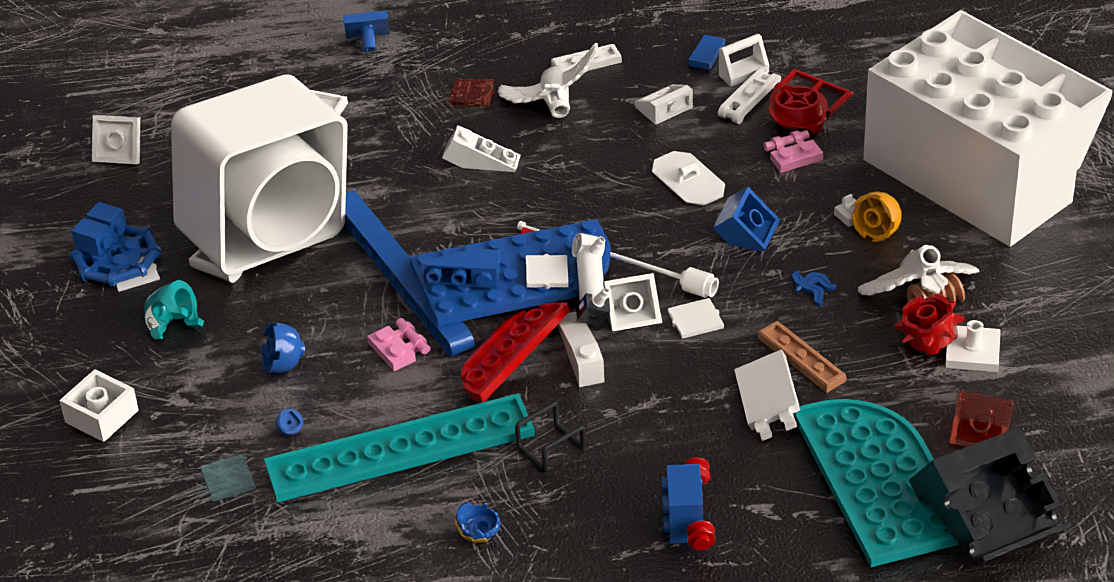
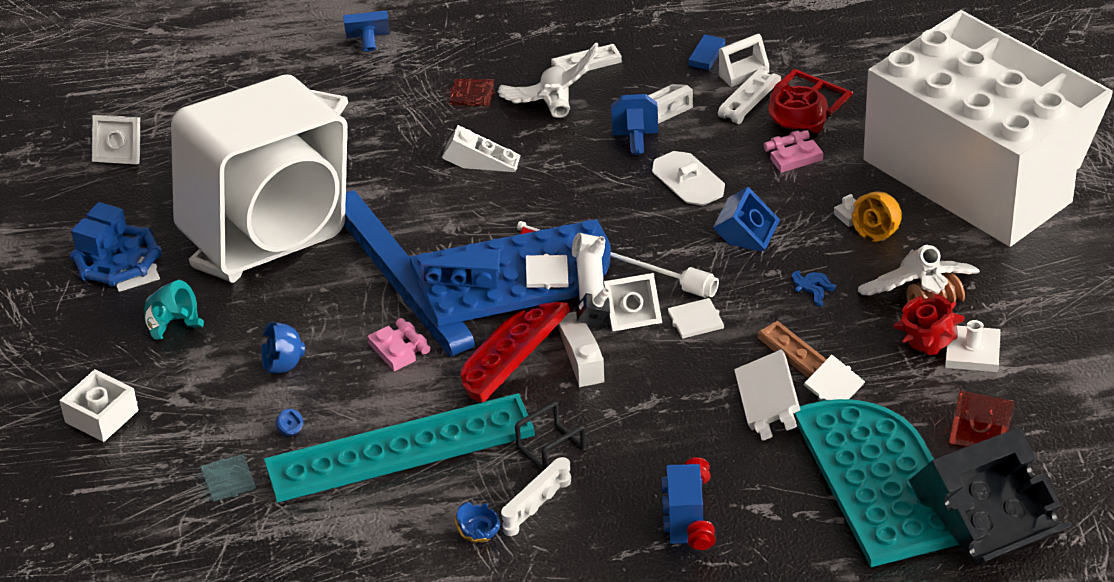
none -> white plate [501,457,571,536]
none -> blue piece [611,94,658,155]
none -> white piece [804,355,865,401]

